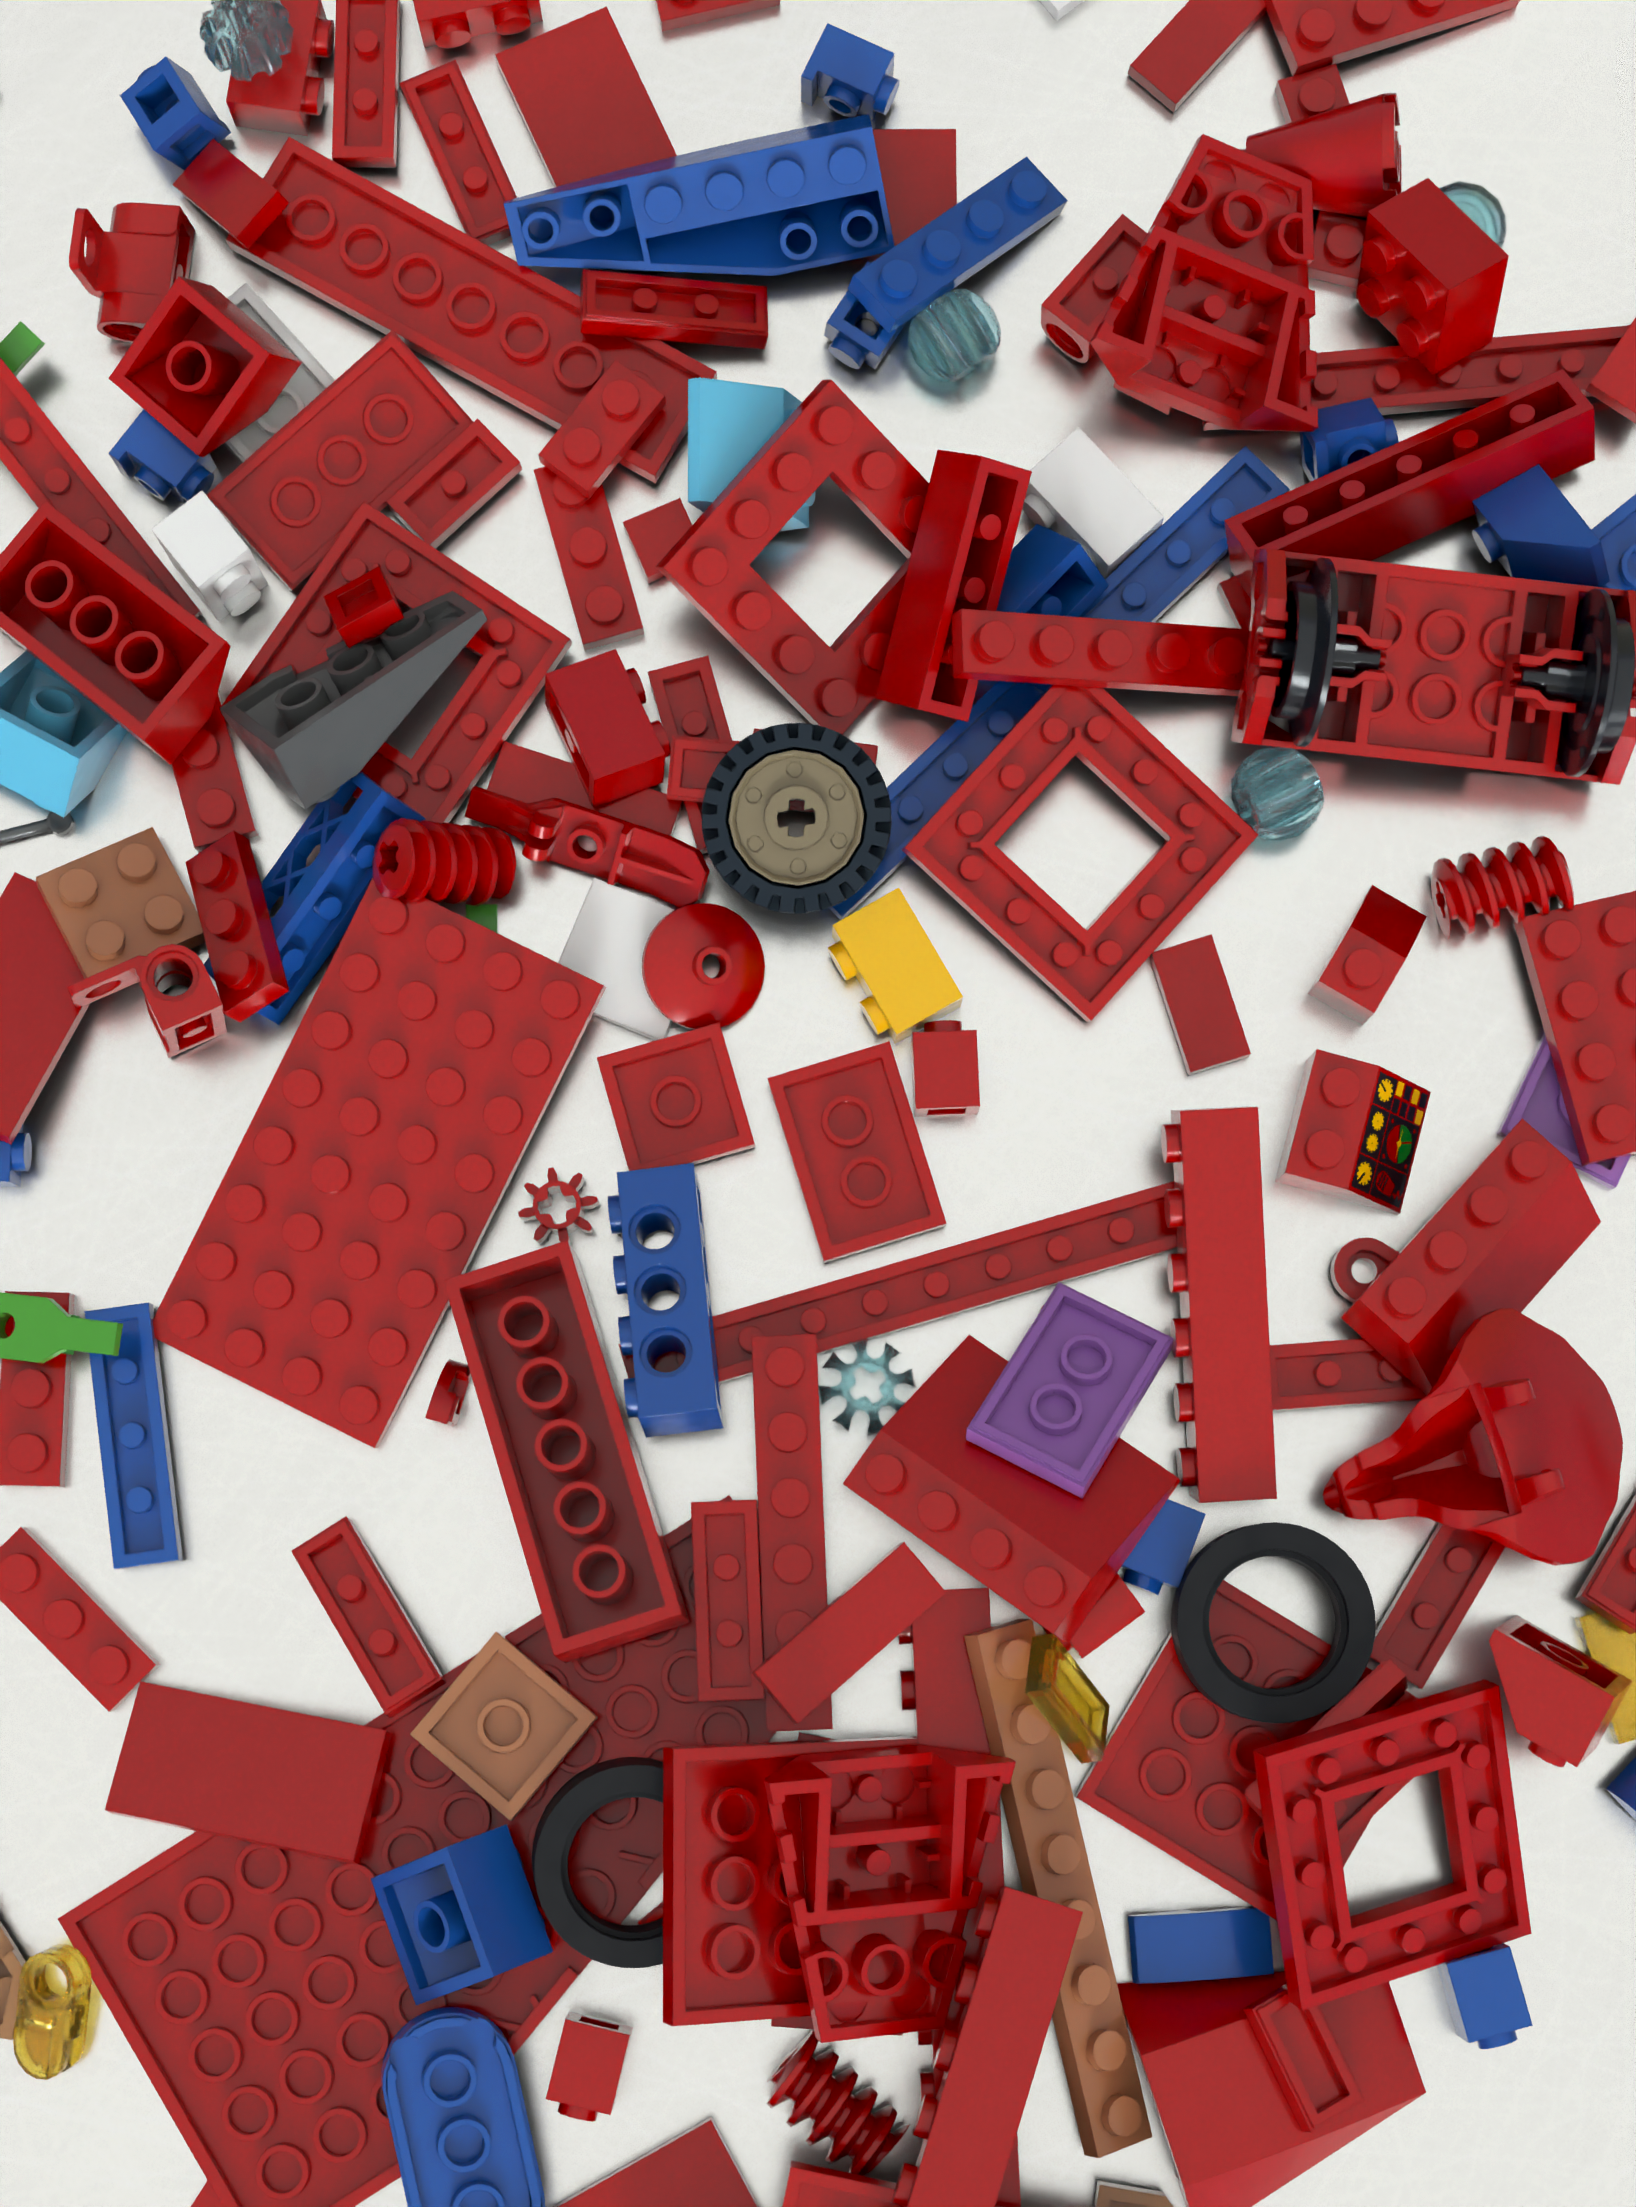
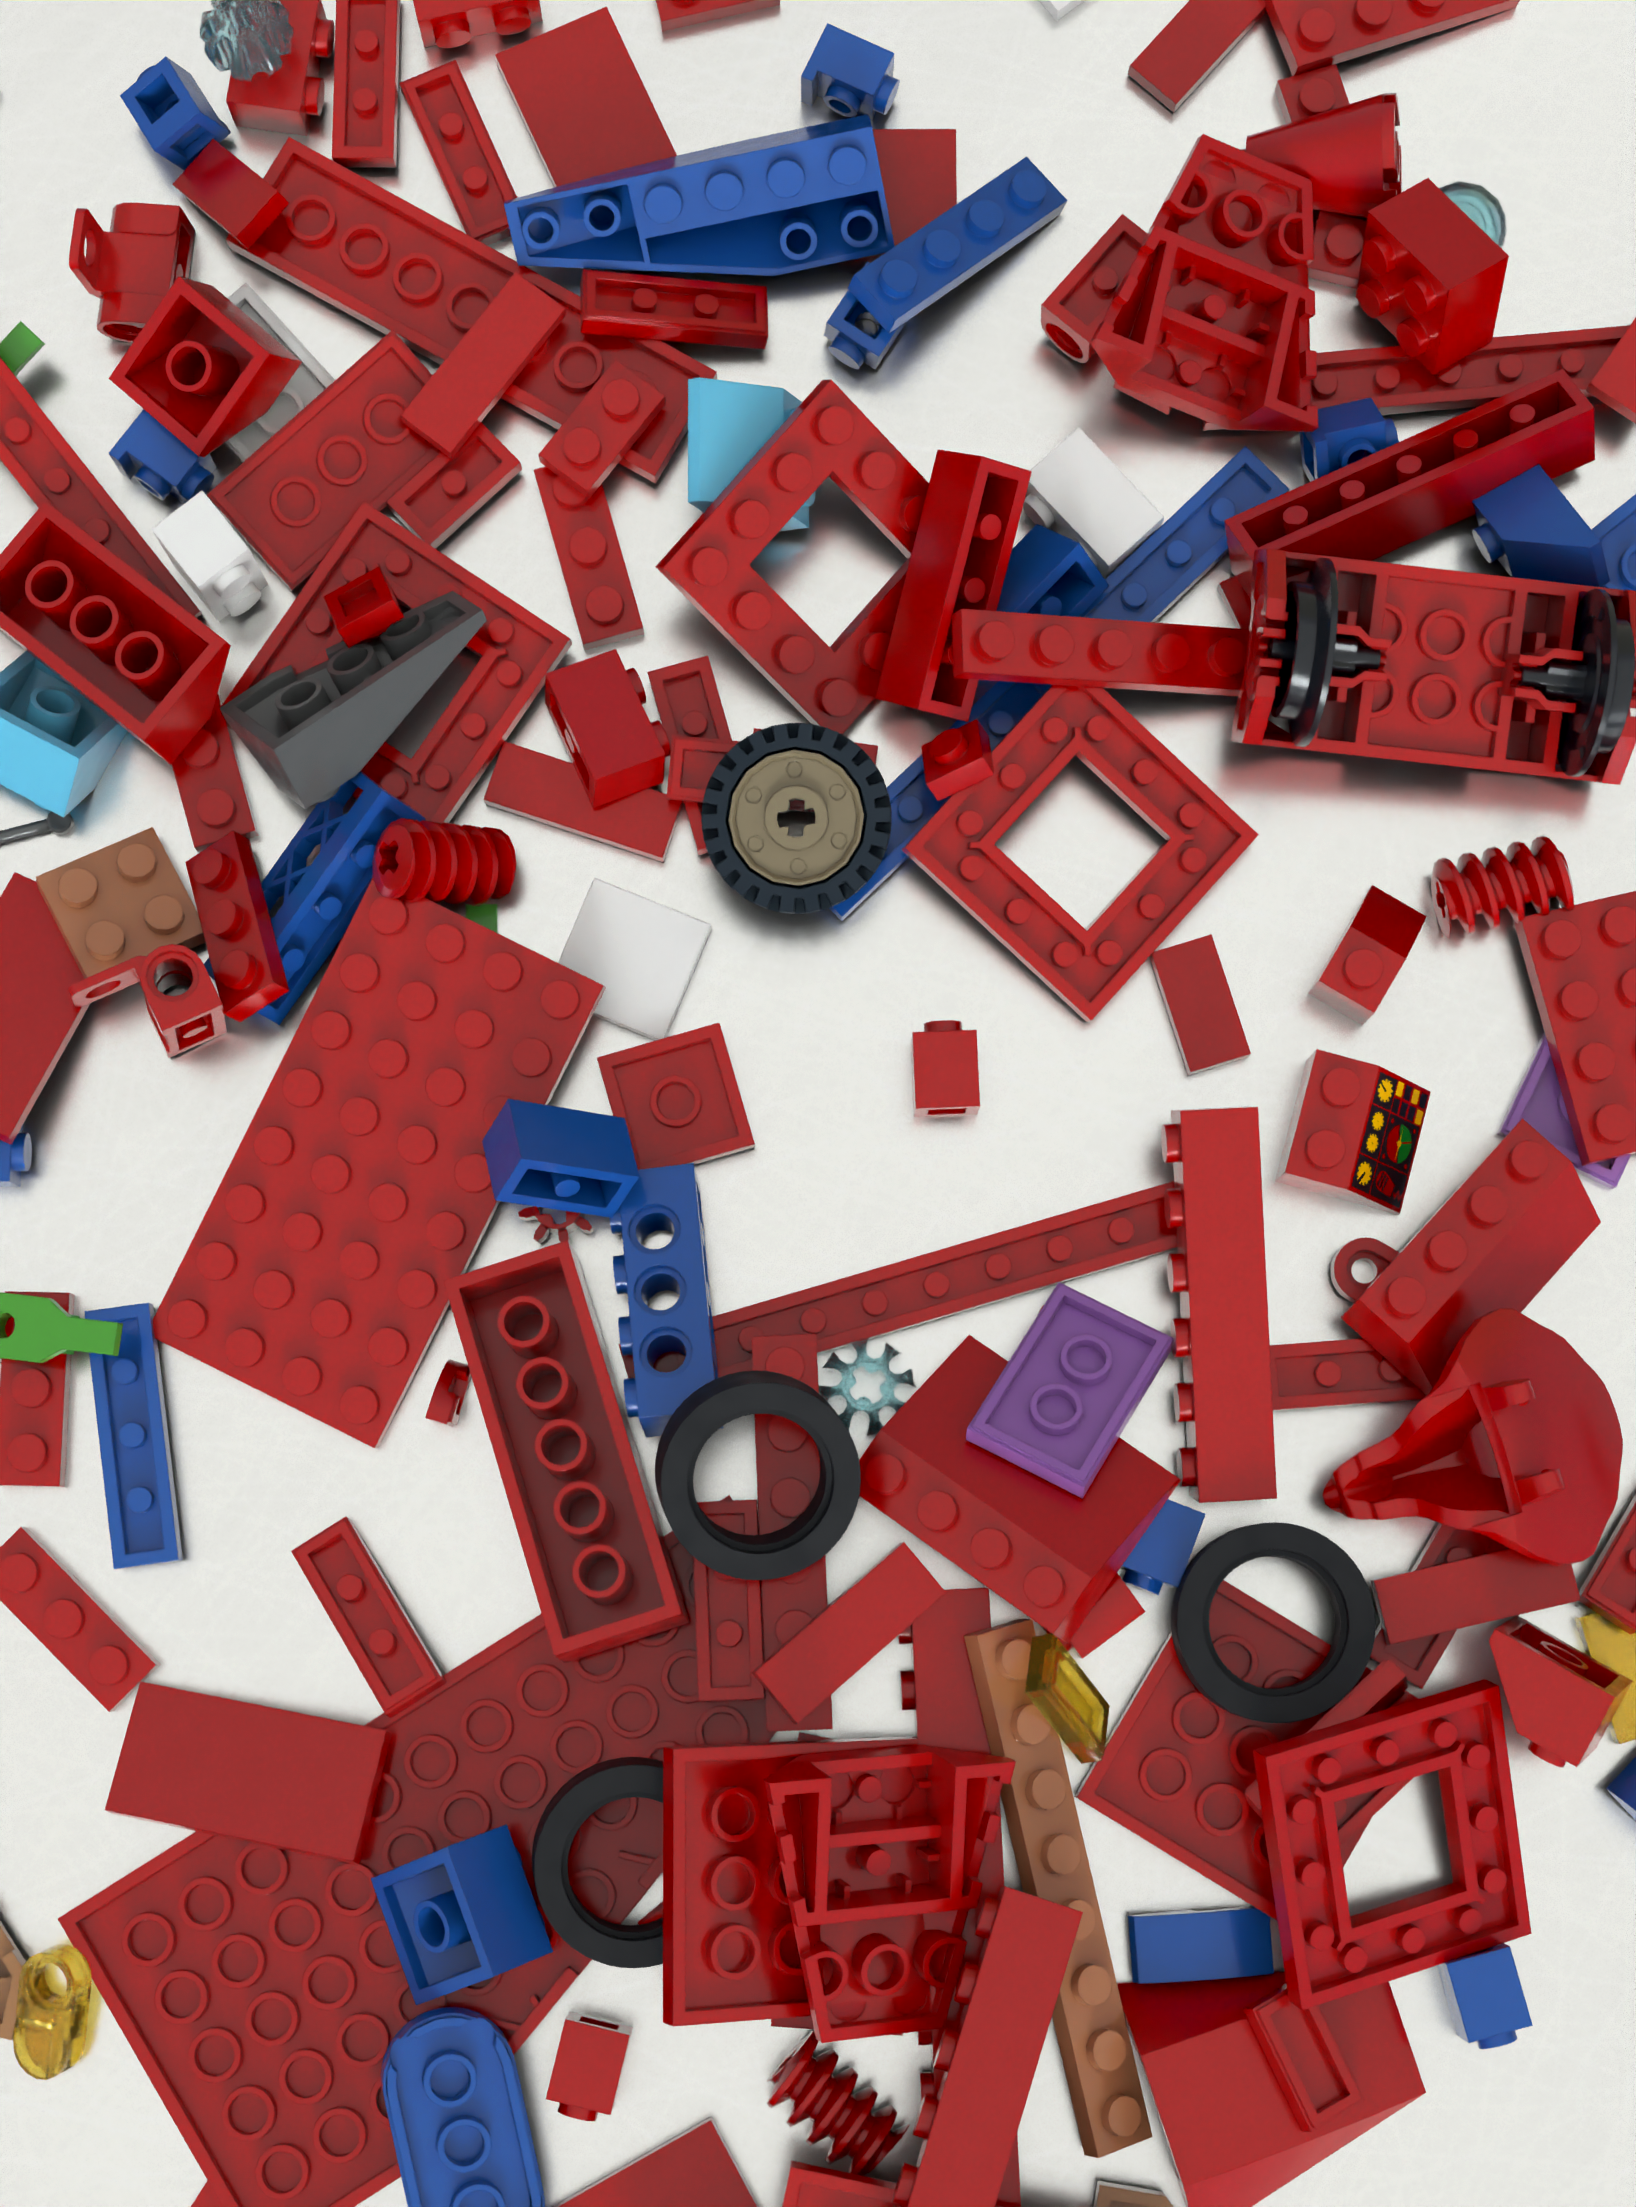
nougat plate [410,1632,598,1821] -> none
red piece [465,786,710,908] -> none
red tile [623,498,692,583] -> none
red dish [642,903,765,1029] -> none
red plate [767,1041,947,1263] -> none
yellow brick [828,888,963,1044] -> none
clear light blue piece [908,289,1001,382] -> none
clear light blue piece [1231,746,1324,841] -> none
none -> red tile [400,271,566,459]
none -> blue brick [482,1099,640,1218]
none -> black tyre [655,1371,861,1580]
none -> red plate [921,719,995,801]
none -> red tile [1371,1548,1581,1645]

